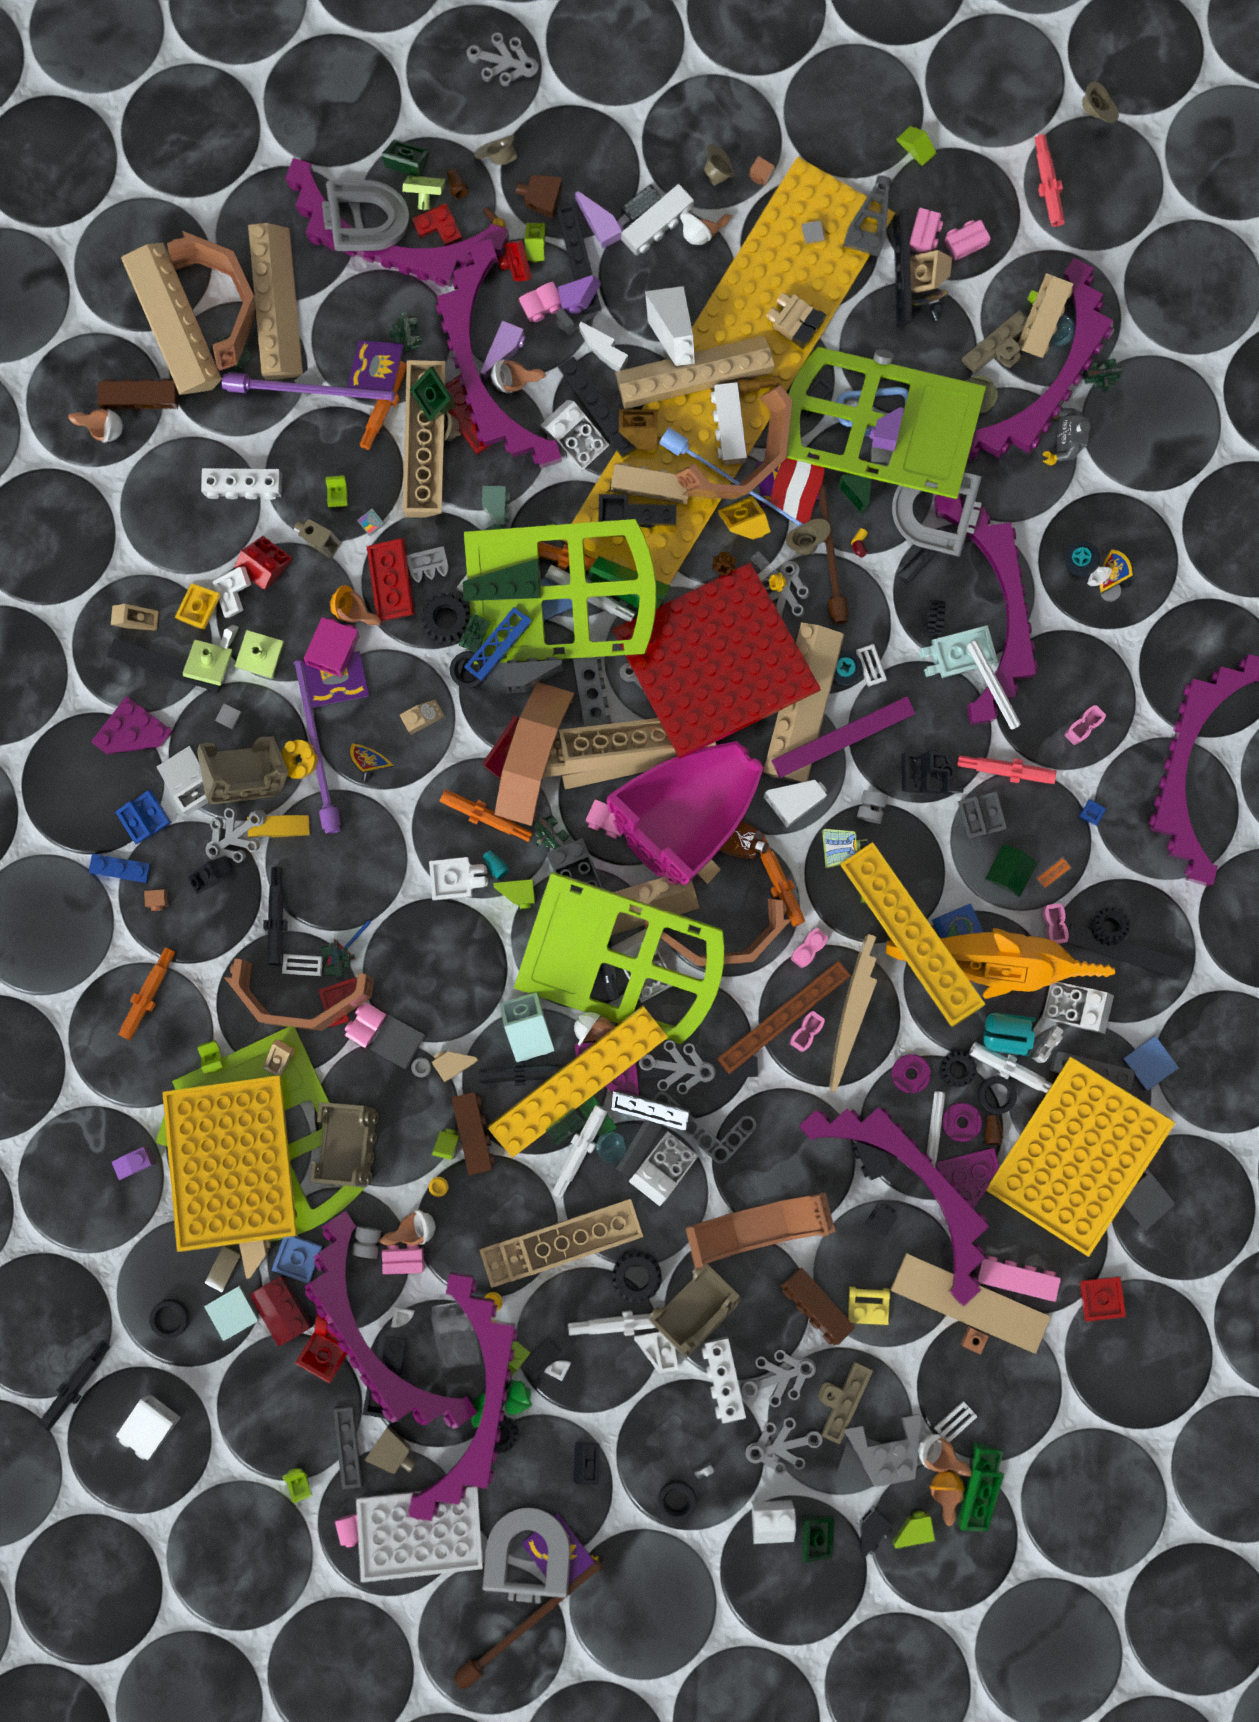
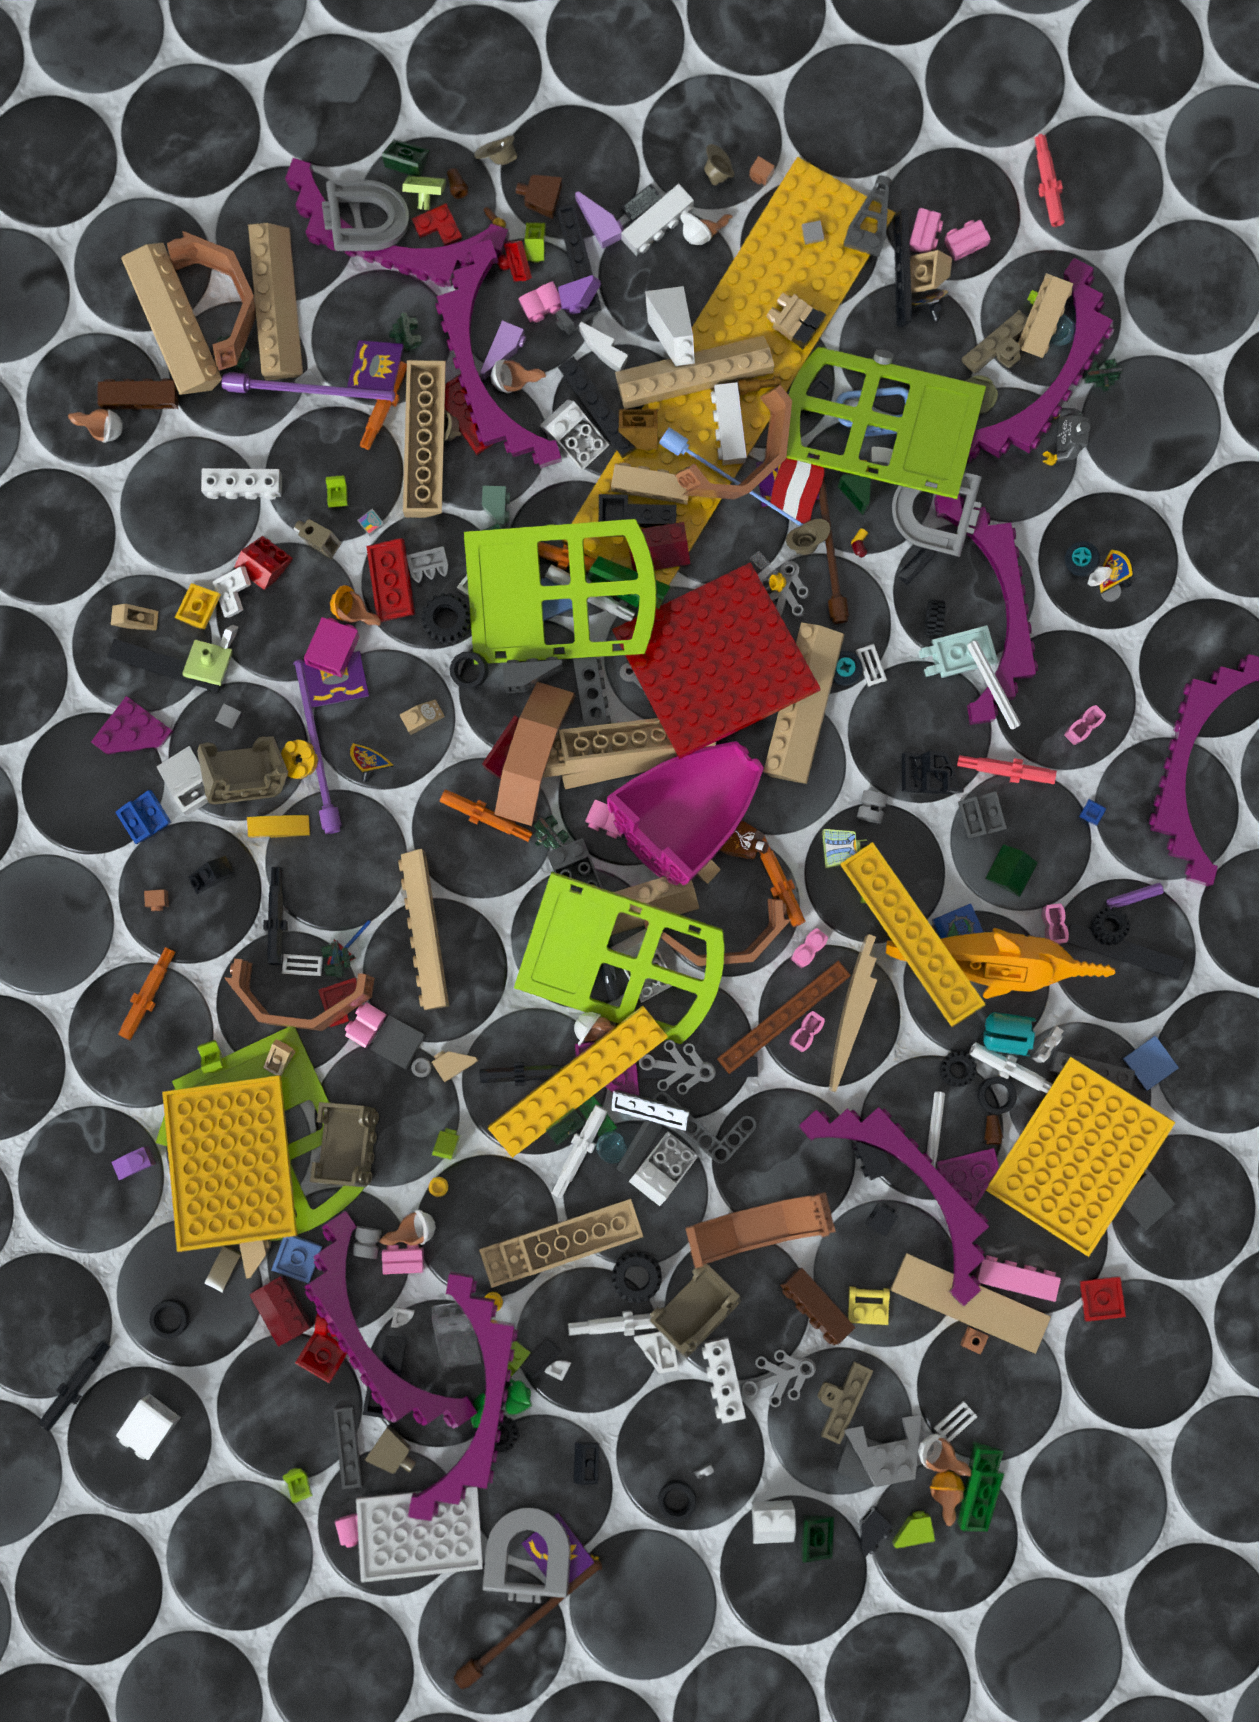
blue plate [88,854,151,883] -> none
light aqua tile [204,1286,259,1341] -> none
light grey plant [206,807,267,863] -> none
yellowish green tile [235,630,284,679] -> none
dark green slope [410,366,455,421] -> none
white plate [429,857,488,900] -> none
reddish brown brick [451,1092,496,1175] -> none
clear green hips [459,613,491,653] -> none
dark green wing [463,559,541,601] -> none
blue fence [464,607,532,682] -> none
light grey plant [467,33,538,86] -> none
teal cone [482,850,510,880] -> none
lime slope [493,879,535,909] -> none
light aqua slope [499,992,554,1062] -> none
reddish brown gear [712,551,736,575] -> none
yellow slope [718,496,771,539] -> none
light grey plant [745,1417,822,1474] -> none
white slope [763,780,827,828] -> none
magenta tile [771,696,915,778] -> none
medium lavender slope [869,407,904,451] -> none
magenta tile [891,1054,931,1093] -> none
lime slope [896,126,937,167] -> none
magenta tile [942,1102,982,1142] -> none
sticker [1035,856,1072,889] -> none
white slope [1042,982,1114,1034] -> none
dark tan piece [1082,82,1119,123] -> none
none -> tan slope [398,849,449,1010]
none -> dark red slope [627,522,690,572]
none -> medium lavender axle [1106,883,1164,910]

